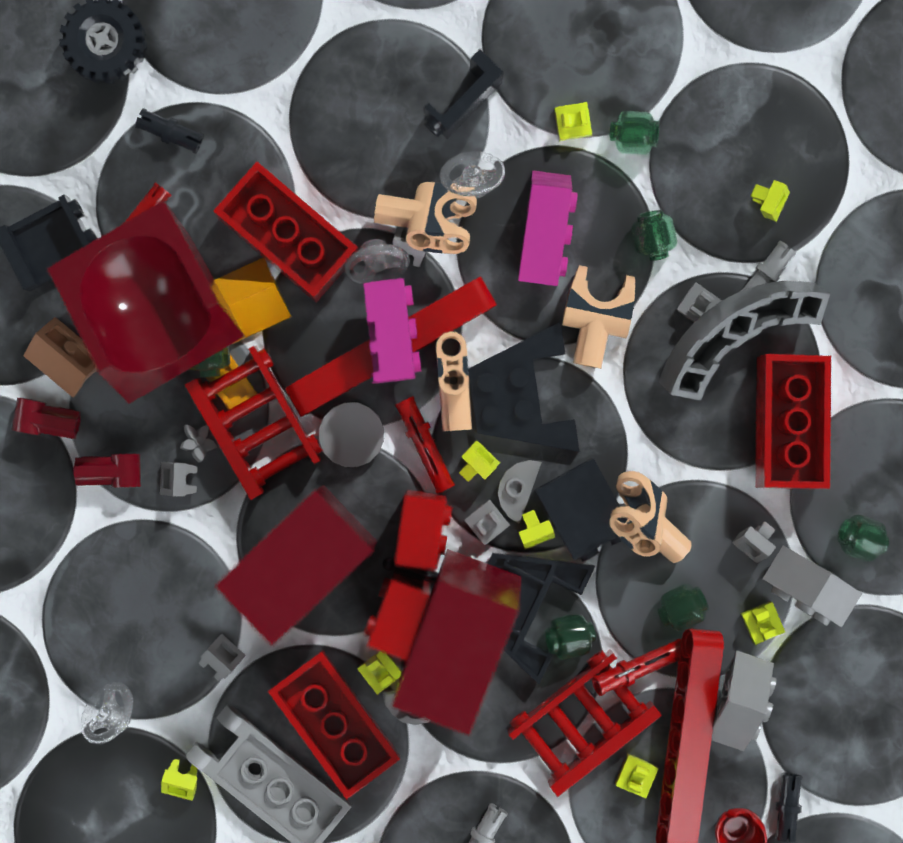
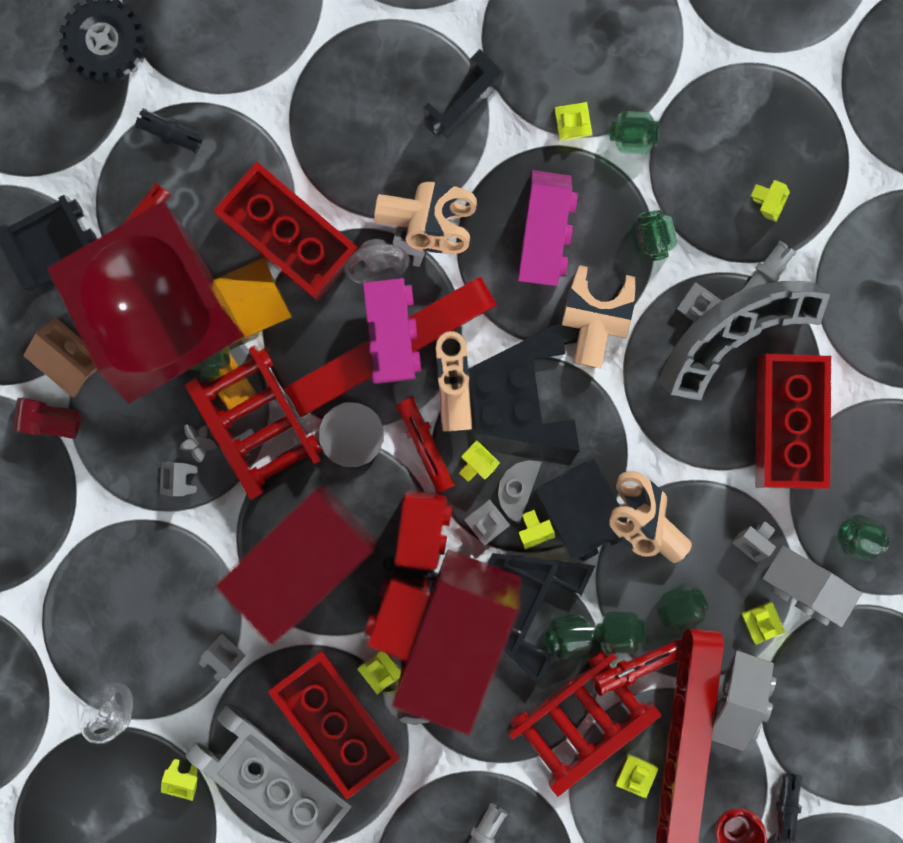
dark red piece [74,454,141,488] -> none
clear piece [440,151,505,198] -> none
none -> clear green head [596,611,646,654]

